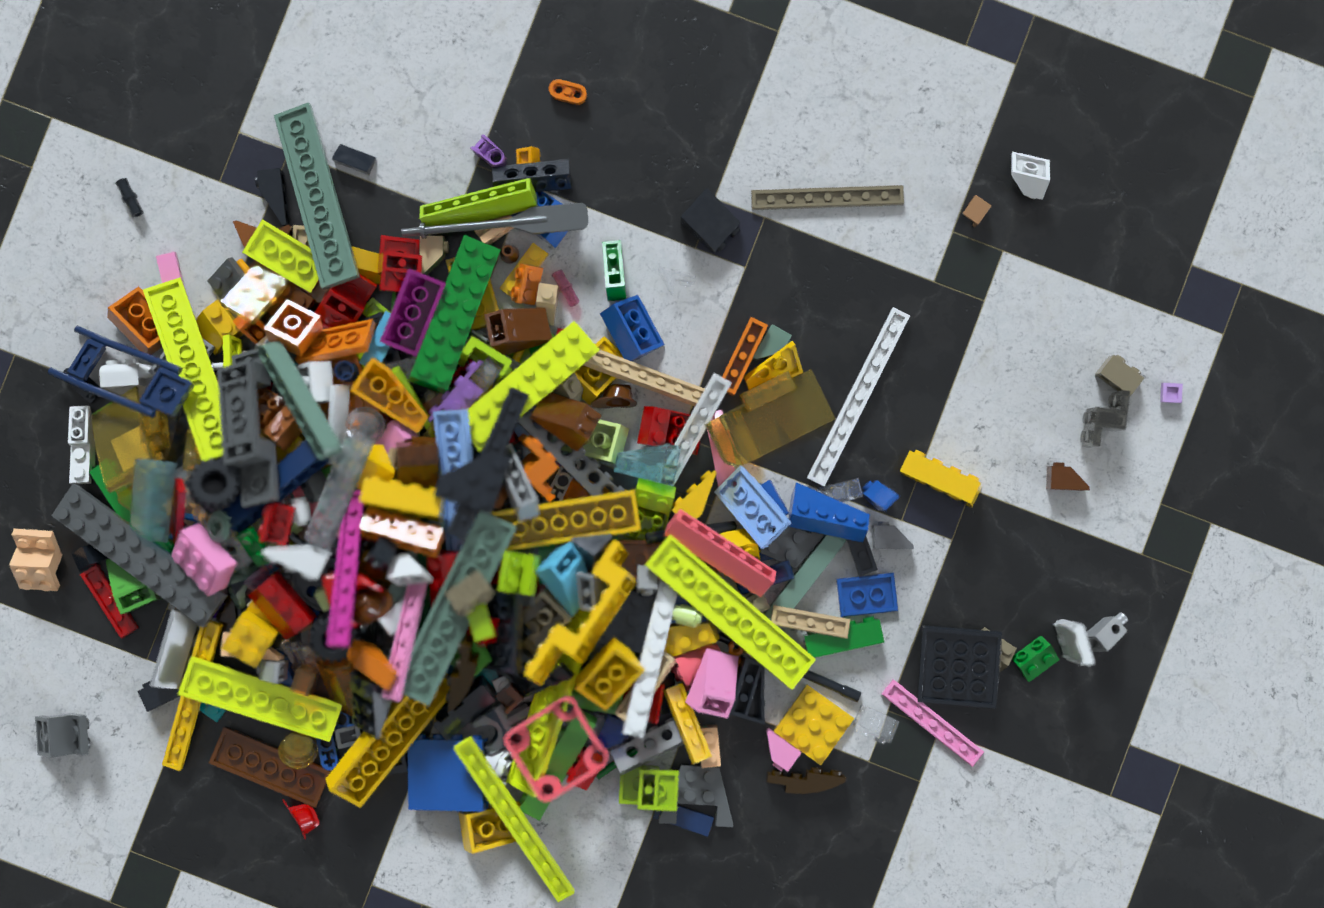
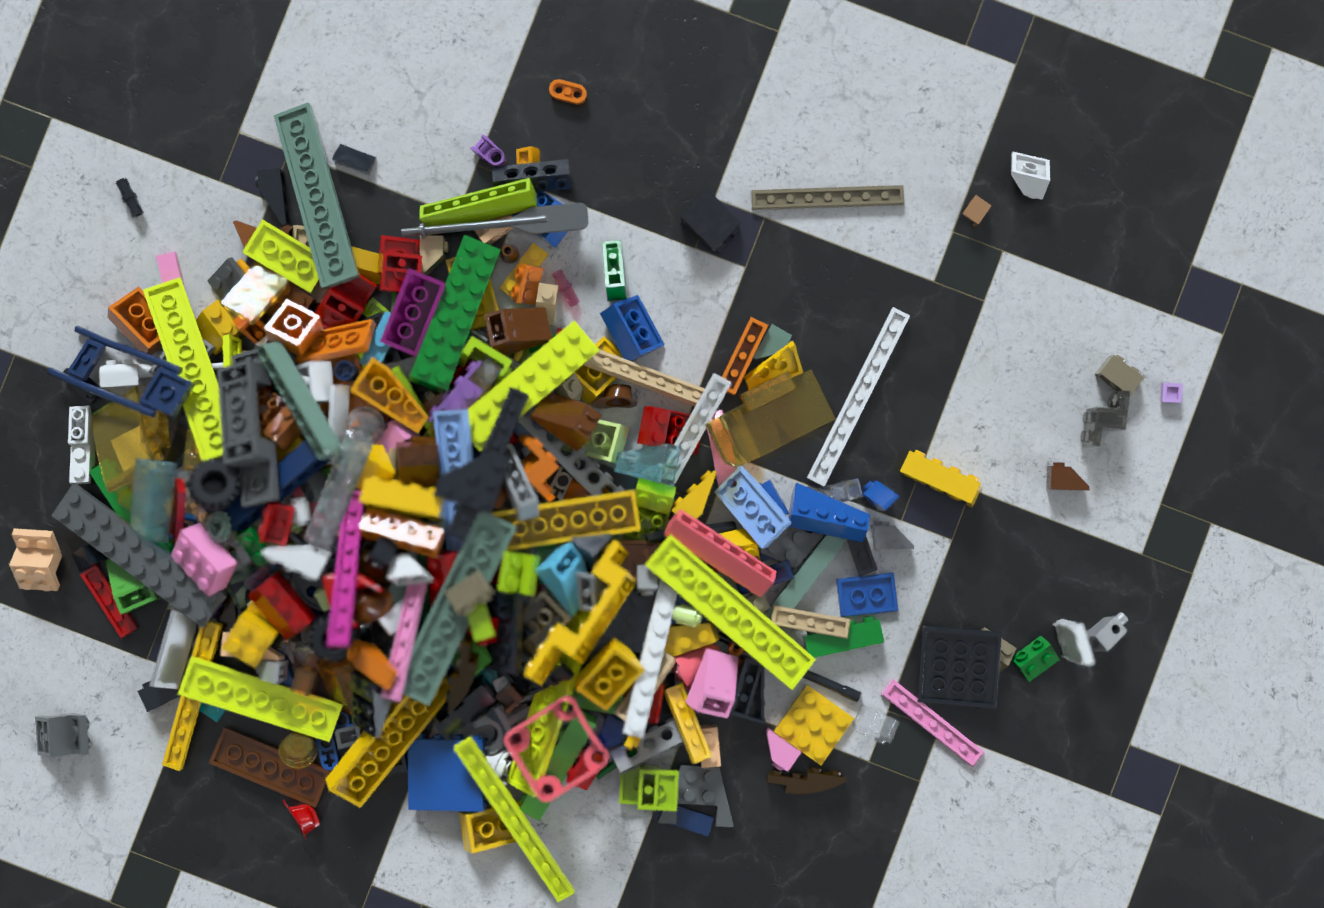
none -> yellow plate [624,735,641,751]

